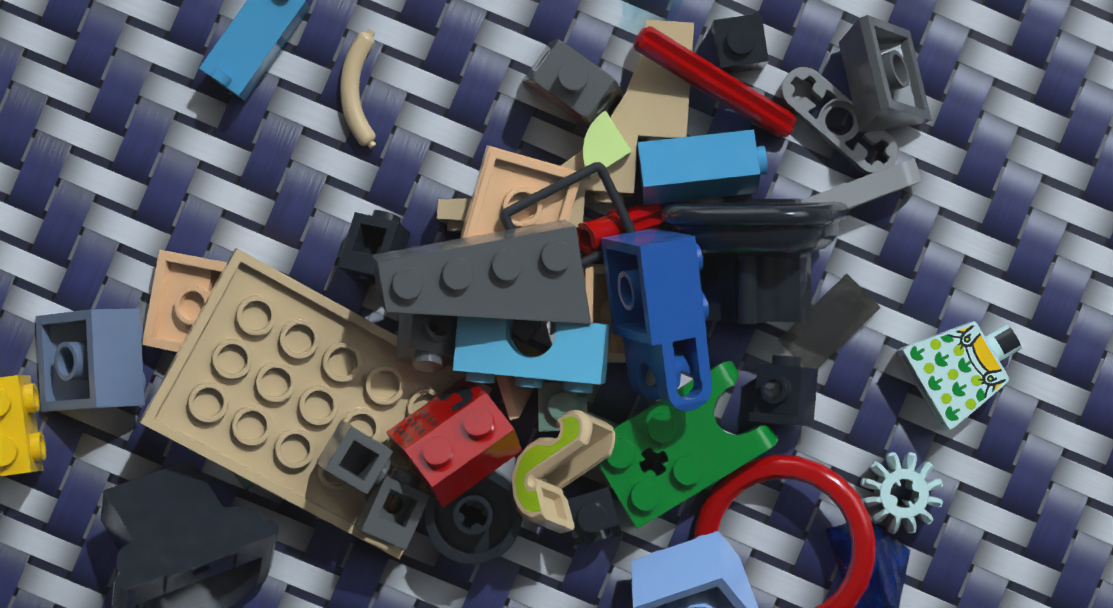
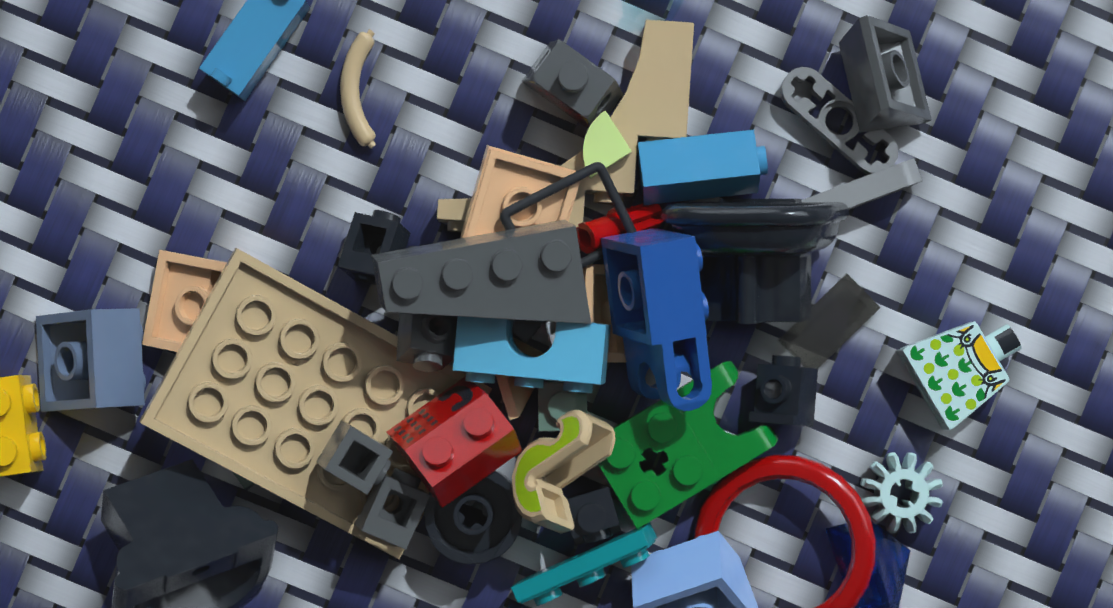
red axle [633,26,797,138] -> none
black brick [710,13,769,74] -> none
none -> teal tile [511,522,657,606]

